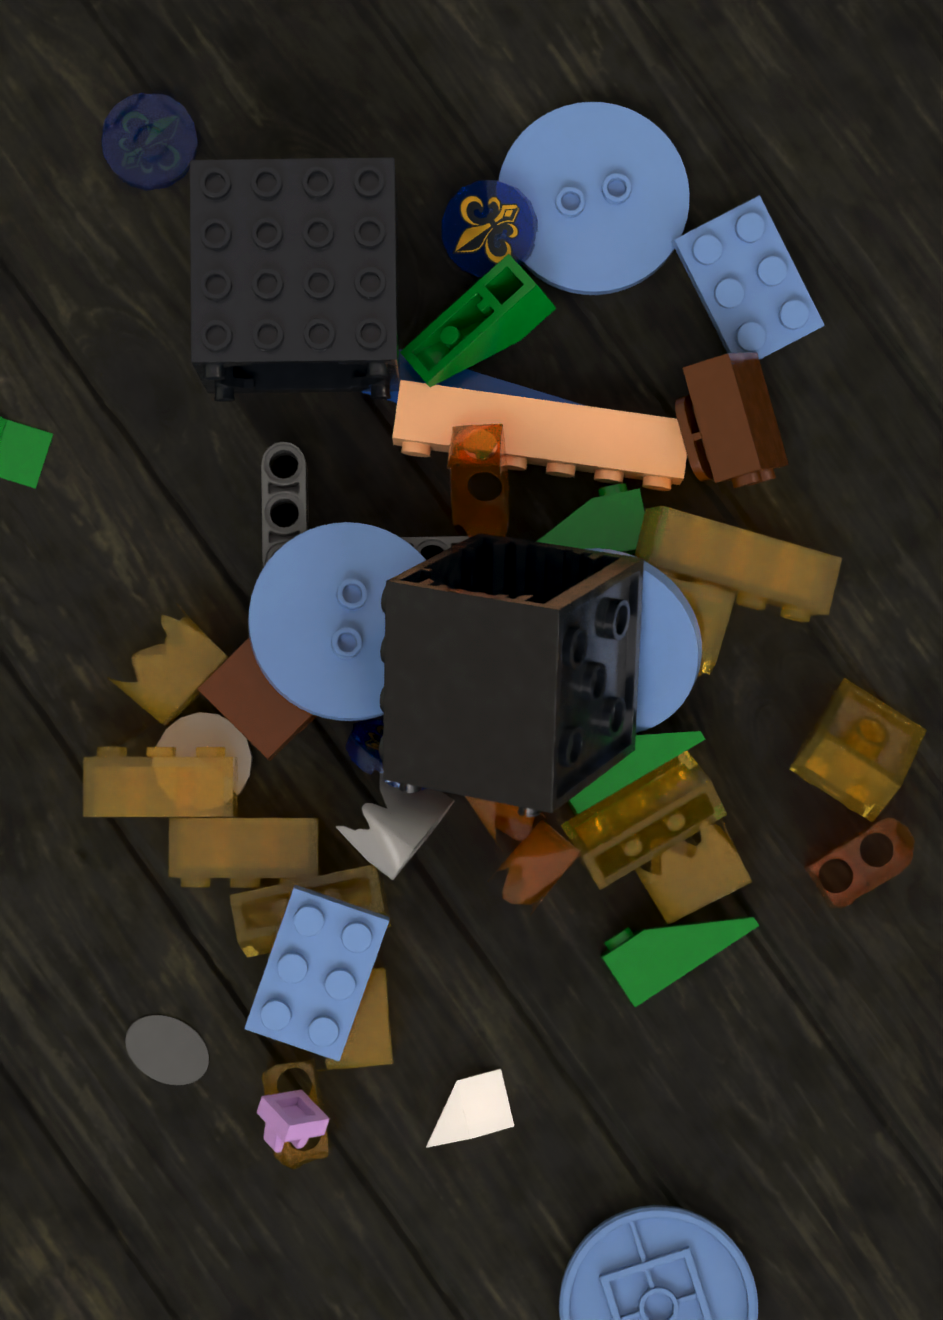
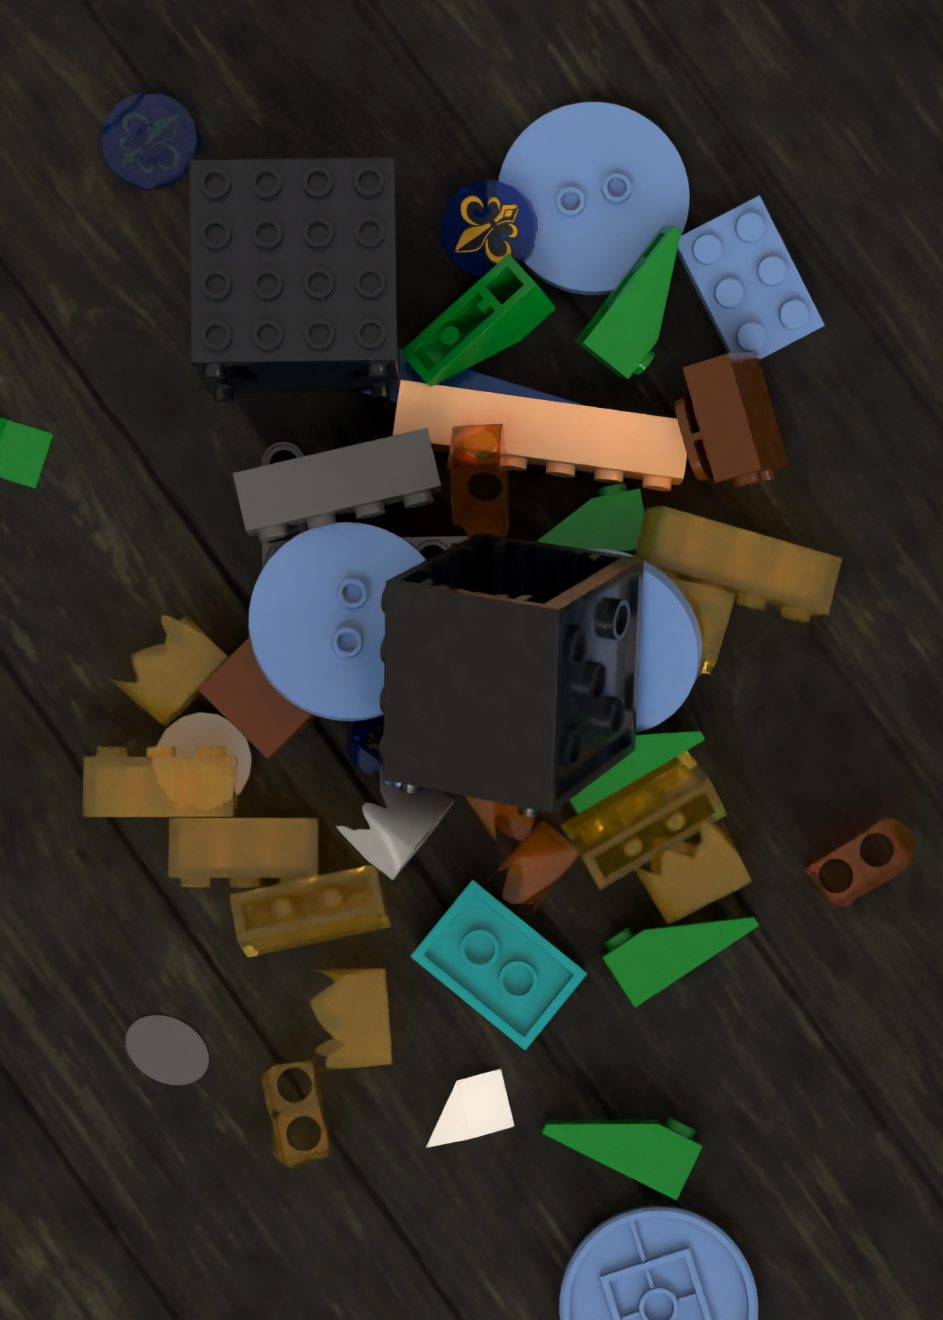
medium blue plate [244,885,390,1061] -> none
lavender tile [257,1090,330,1153] -> none
clear yellow slope [790,678,927,822] -> none
none -> dark grey brick [233,428,441,542]
none -> teal plate [410,880,588,1050]
none -> green slope [540,1117,703,1200]
none -> green slope [575,226,681,379]

